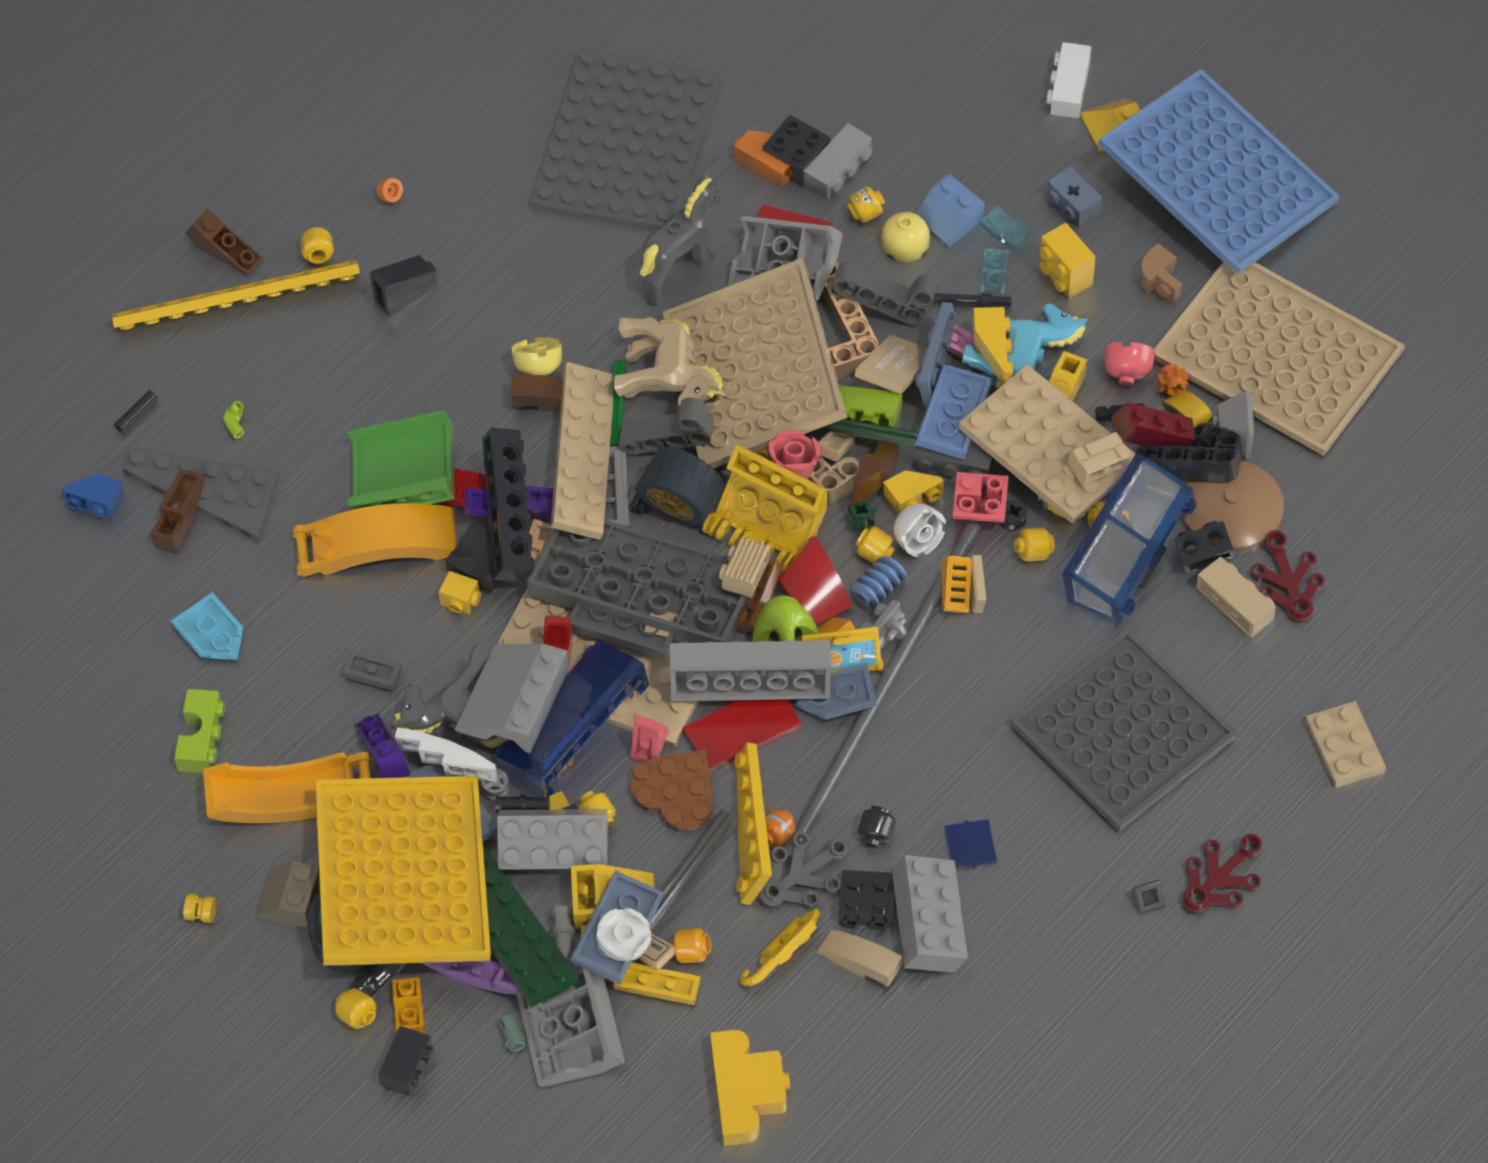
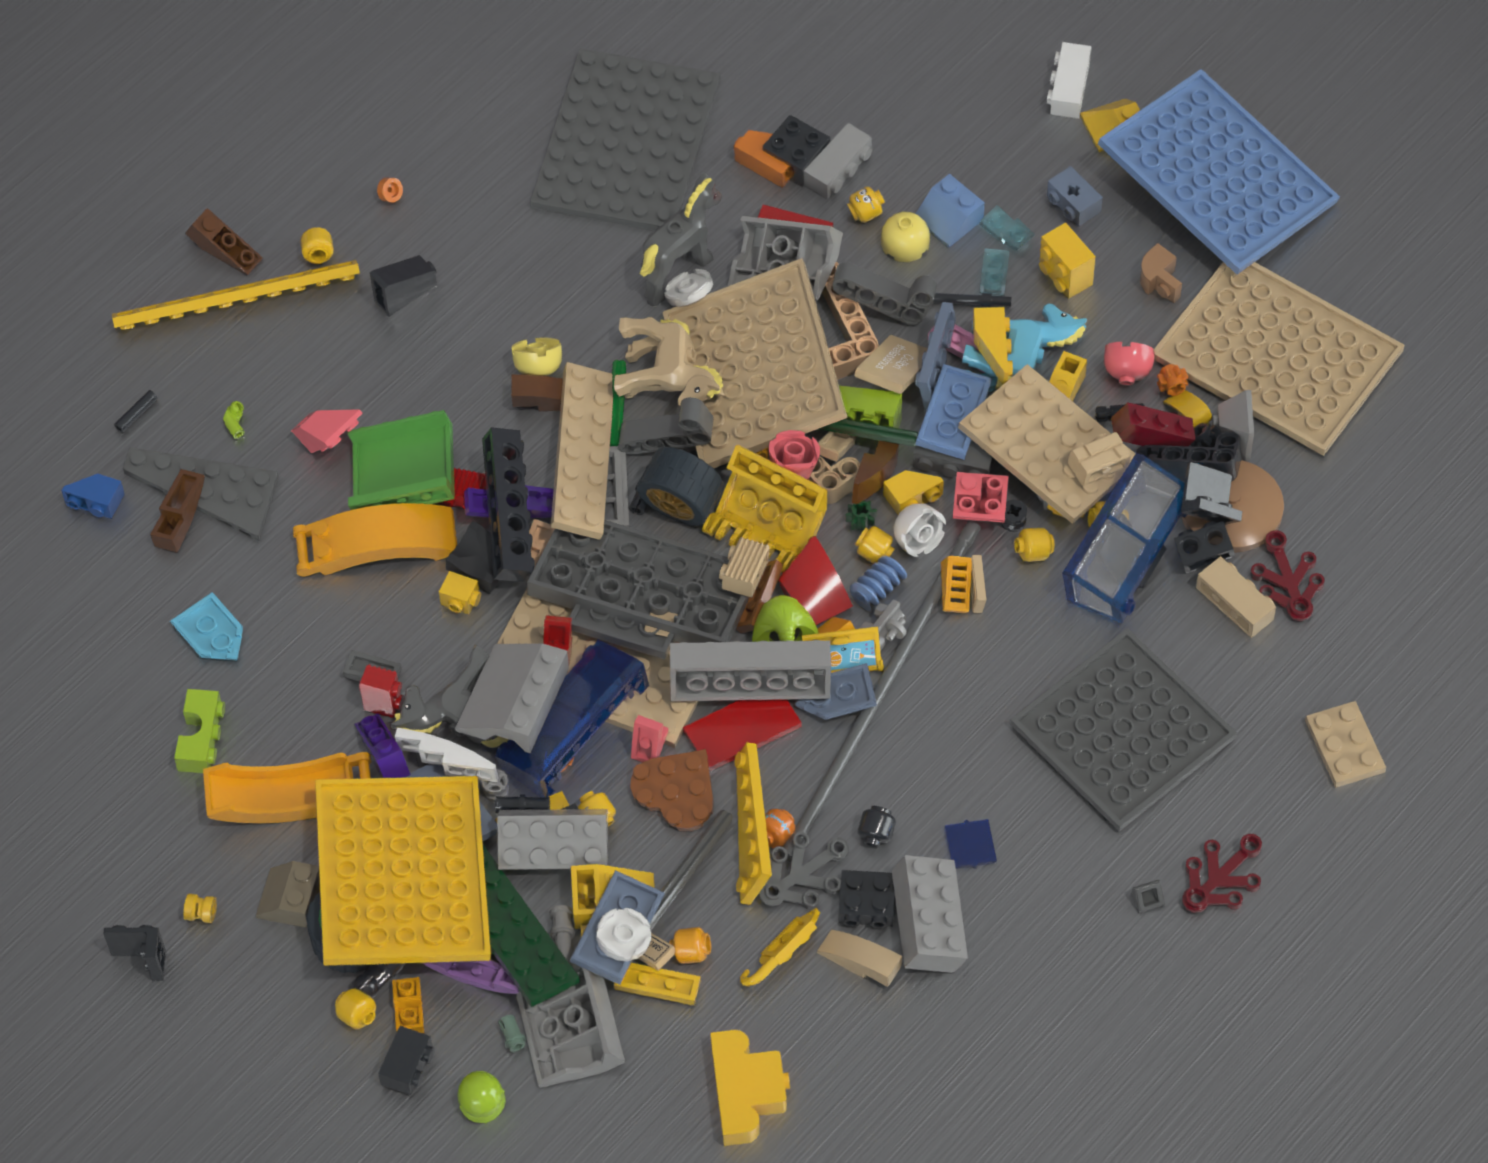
none -> black bracket [103,925,166,981]
none -> coral slope [291,409,363,453]
none -> red brick [359,664,405,718]
none -> lime helmet [457,1071,505,1123]
none -> white tile [664,269,713,307]
none -> bracket [1181,462,1243,525]

